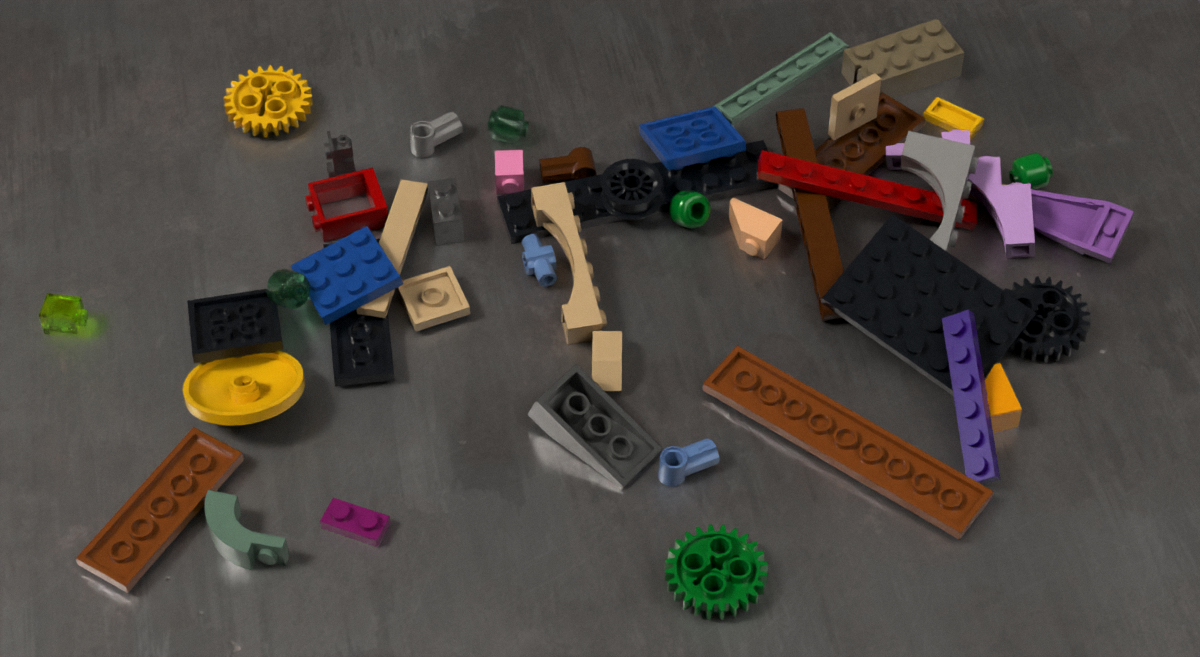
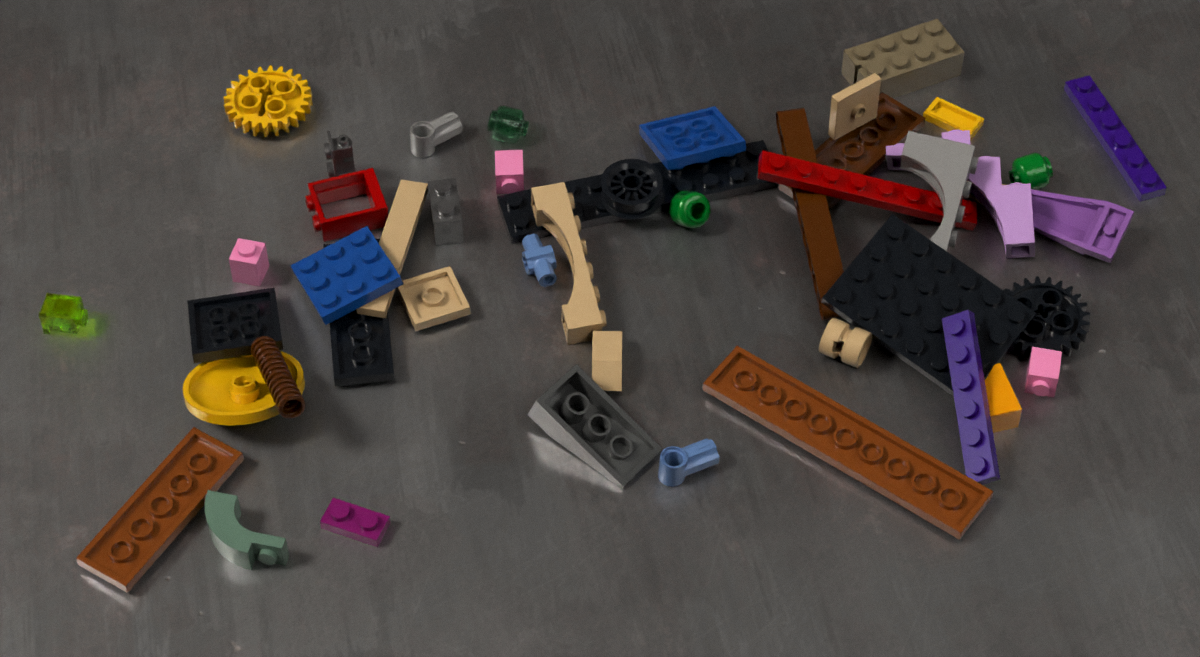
clear green head [266,269,310,309] -> none
reddish brown piece [539,147,597,183] -> none
green gear [665,524,768,620] -> none
sand green tile [713,32,849,126] -> none
light nougat slope [729,198,782,260] -> none
none -> bright pink brick [229,238,269,287]
none -> reddish brown piece [251,336,305,419]
none -> tan wheel [819,318,872,369]
none -> bright pink brick [1024,347,1062,397]
none -> dark purple plate [1064,75,1167,202]

